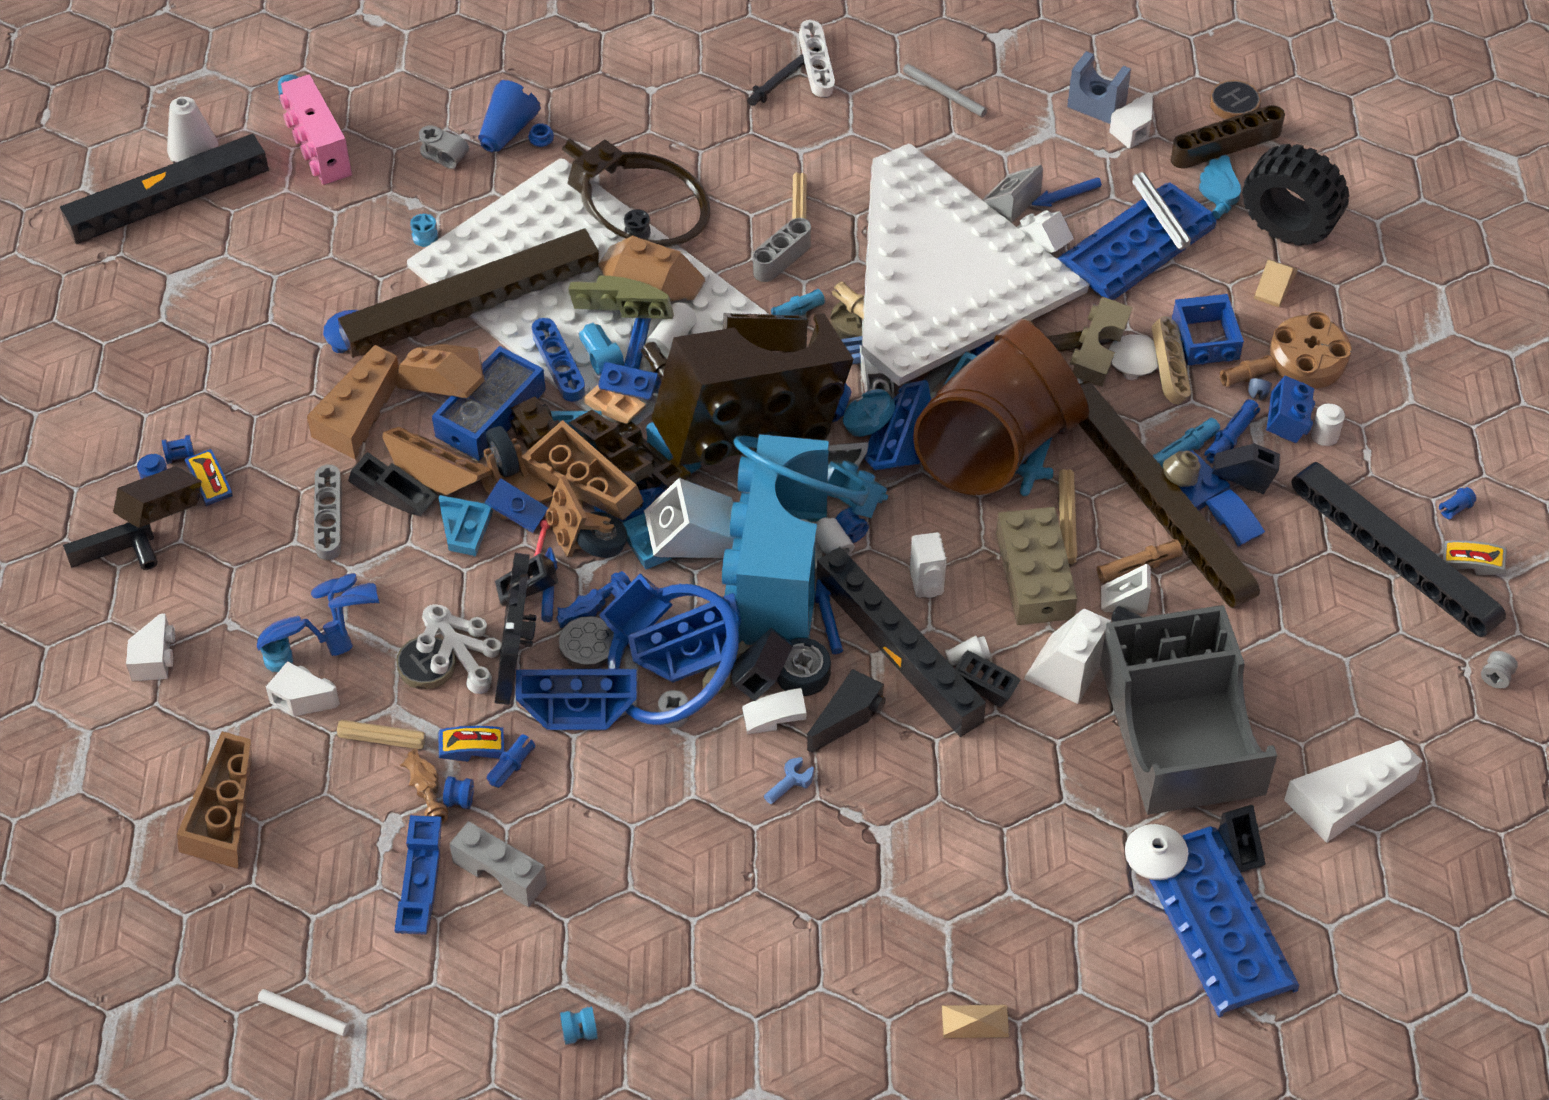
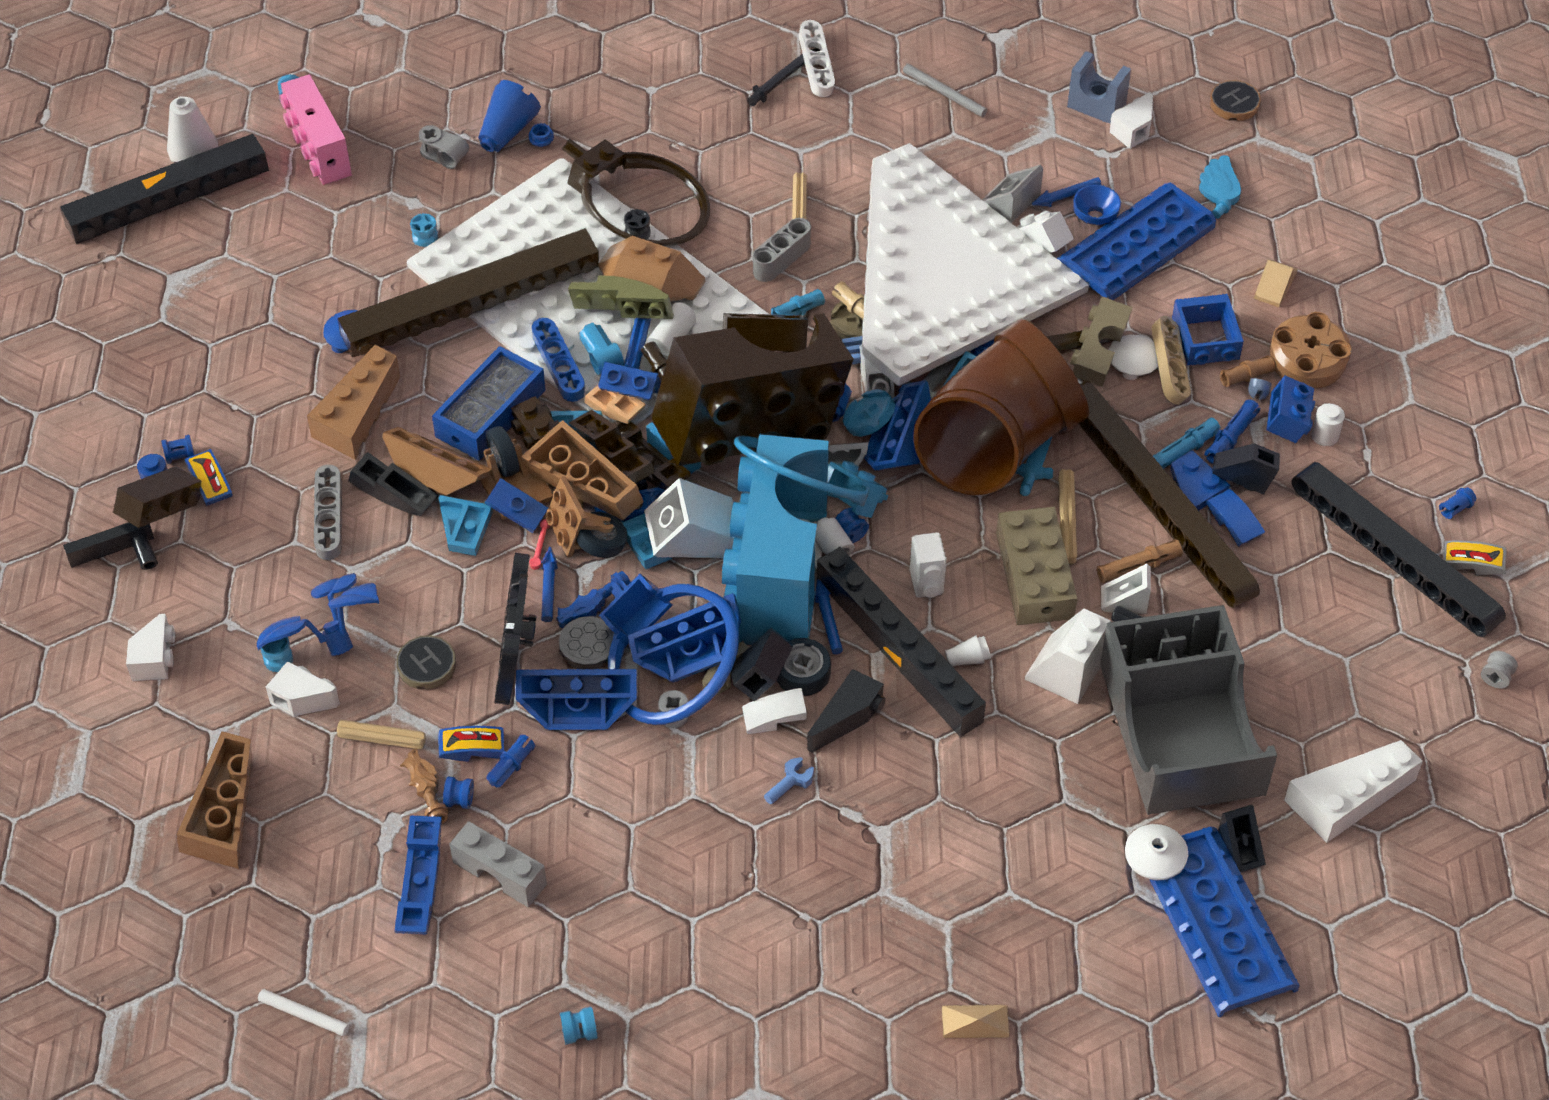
medium nougat wedge [395,344,485,398] -> none
white plant [416,604,501,694] -> none
black slope [495,553,559,606] -> none
black slope [955,650,1021,708] -> none
axle [1133,172,1191,250] -> none
dark tan cone [1163,451,1200,487] -> none
dark brown beam [1170,105,1285,169] -> none
black tyre [1242,144,1349,246] -> none
none -> blue piece [1073,185,1121,226]

